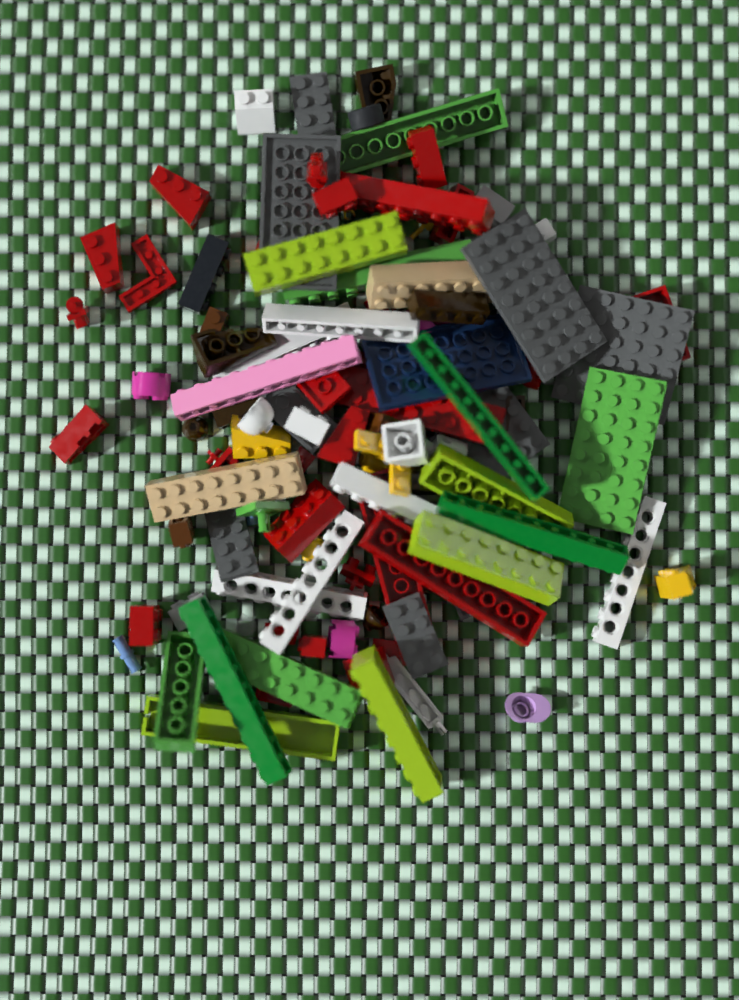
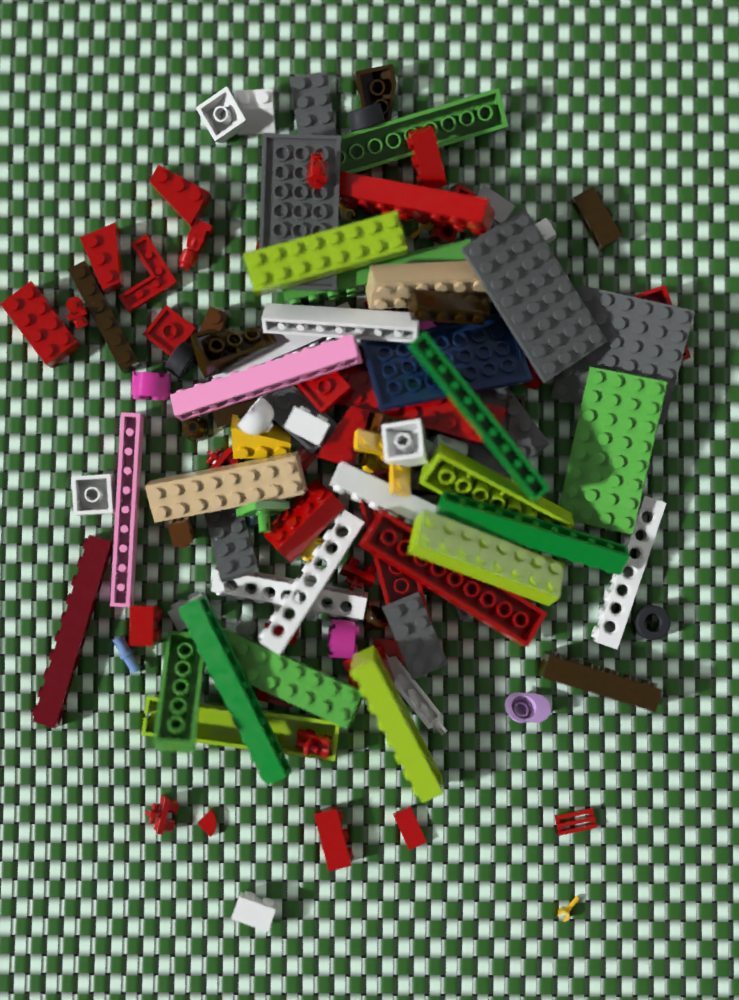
red wedge [49,404,110,465] -> none
black brick [178,234,232,316] -> none
red brick [298,634,327,658] -> none
red brick [312,177,358,220] -> none
yellow wedge [654,564,697,600] -> none
none -> red brick [0,281,82,368]
none -> dark red brick [32,535,114,728]
none -> dark brown brick [68,261,142,374]
none -> white brick [71,474,116,516]
none -> bright pink brick [110,412,144,607]
none -> red plate [142,305,197,356]
none -> red hips [145,795,179,835]
none -> black tyre [165,341,196,379]
none -> red piece [179,219,214,271]
none -> white slope [196,86,247,144]
none -> red tile [197,808,217,837]
none -> white brick [231,891,277,932]
none -> red hips [295,728,332,758]
none -> red brick [314,805,354,872]
none -> red tile [393,805,427,850]
none -> dark brown brick [537,650,662,712]
none -> red tile [554,807,597,836]
none -> yellow hand [558,896,580,922]
none -> dark brown brick [571,187,622,251]
none -> black tyre [633,605,671,640]

